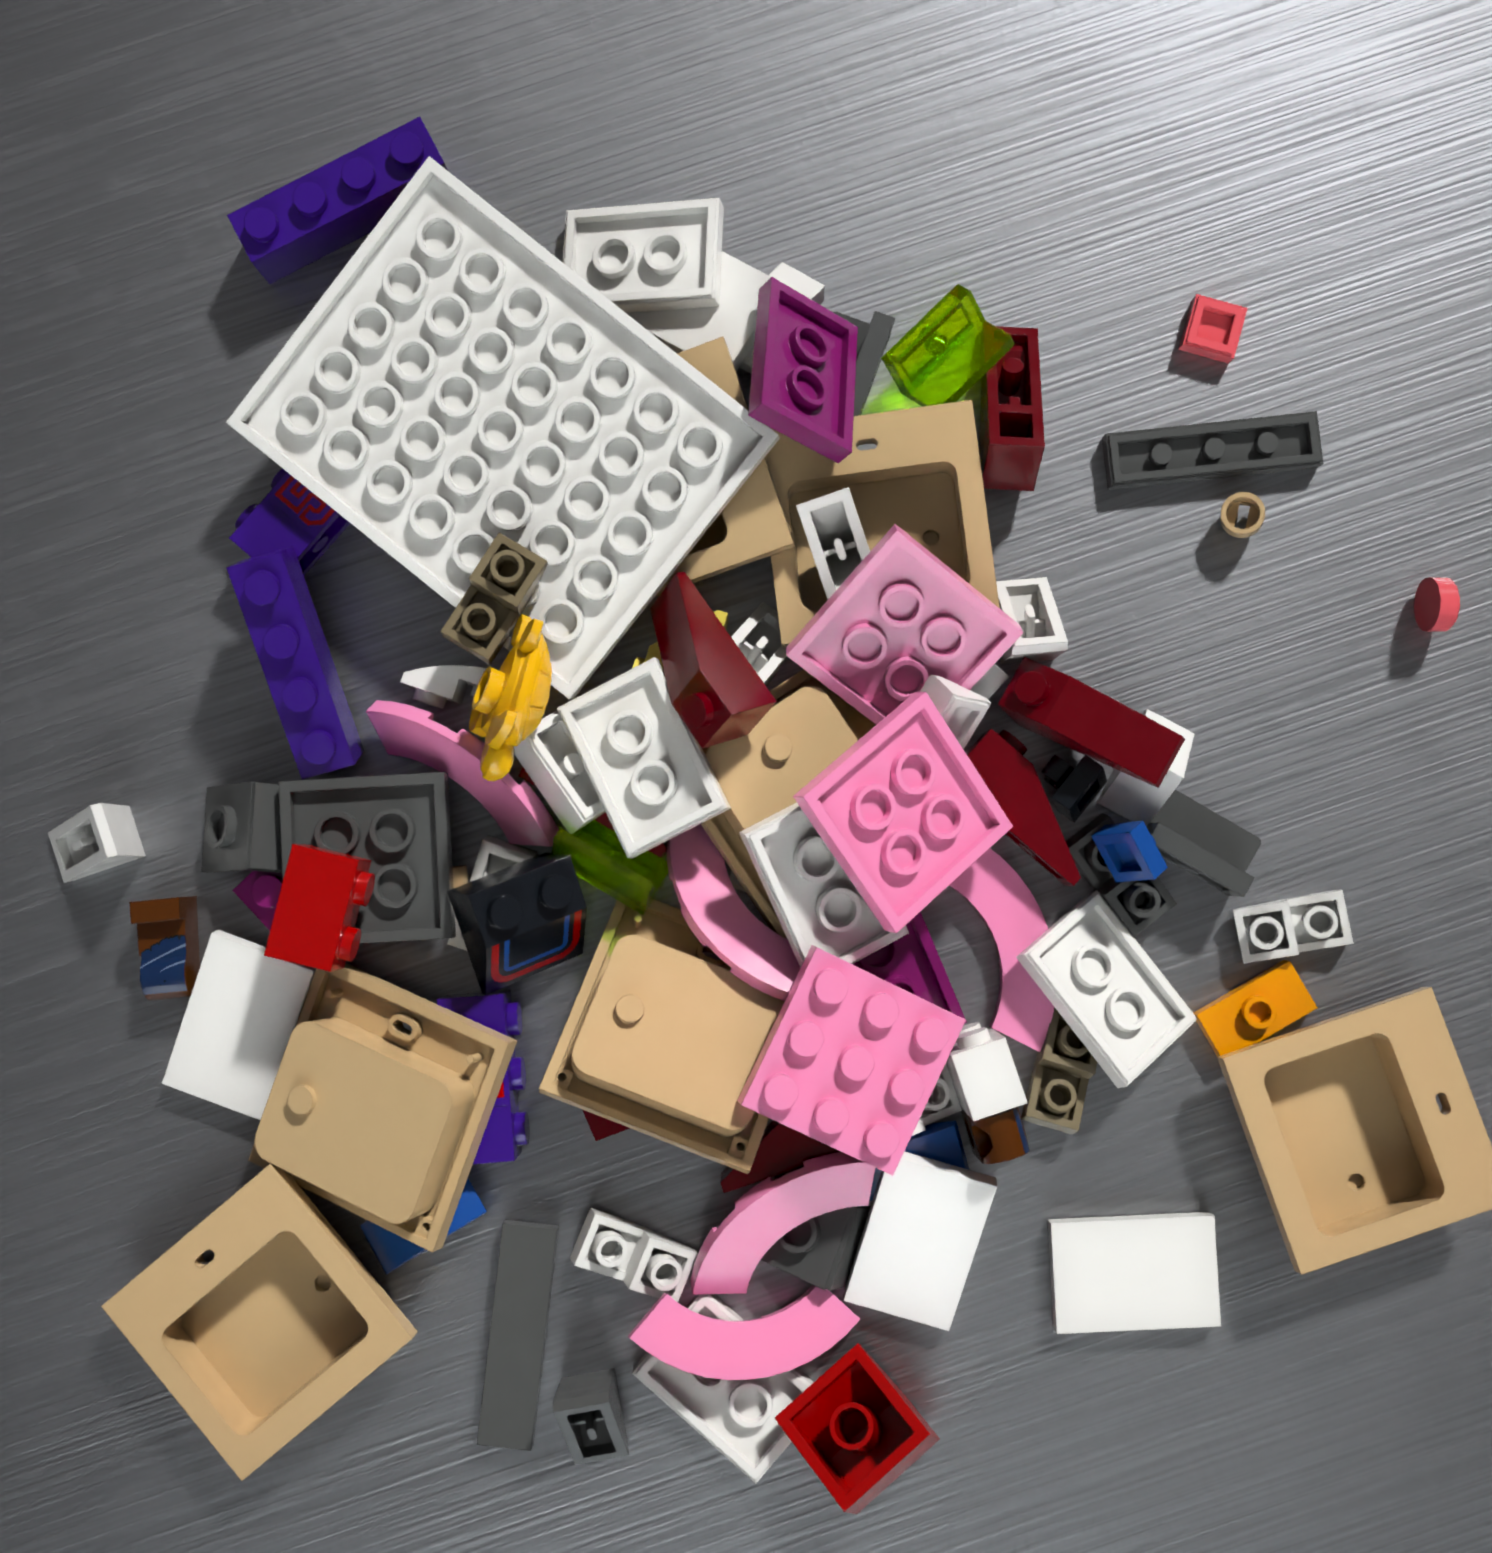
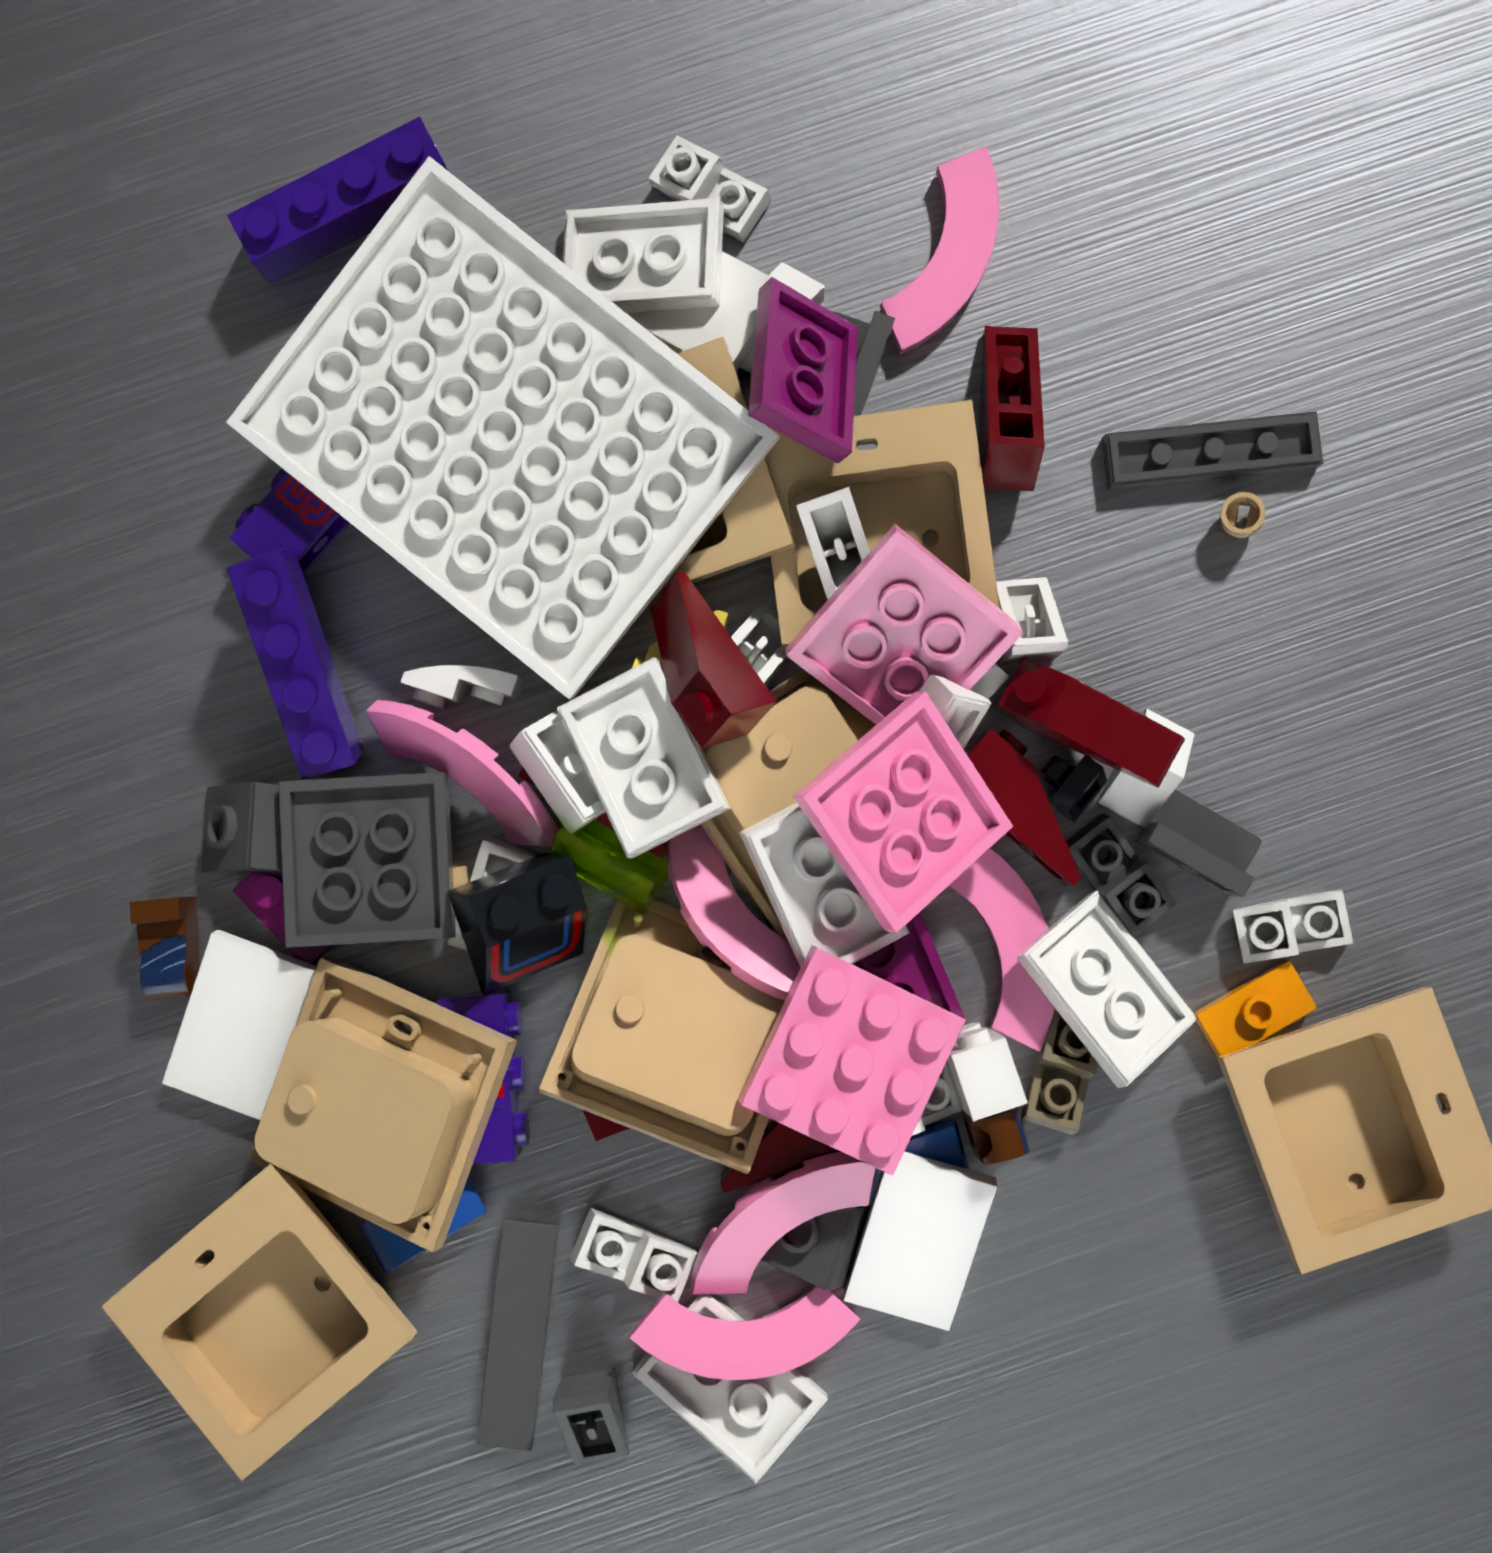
white slope [48,803,146,883] -> none
red brick [264,844,375,972] -> none
dark tan slope [440,532,548,665] -> none
yellow animal [469,614,552,781] -> none
red slope [775,1343,940,1514] -> none
clear neon green panel [881,284,1014,407] -> none
white tile [1047,1212,1221,1334] -> none
blue plate [1091,820,1168,882] -> none
coral tile [1178,294,1248,364] -> none
coral tile [1414,577,1460,632] -> none
none -> white slope [648,135,771,243]
none -> bright pink tile [880,146,999,355]

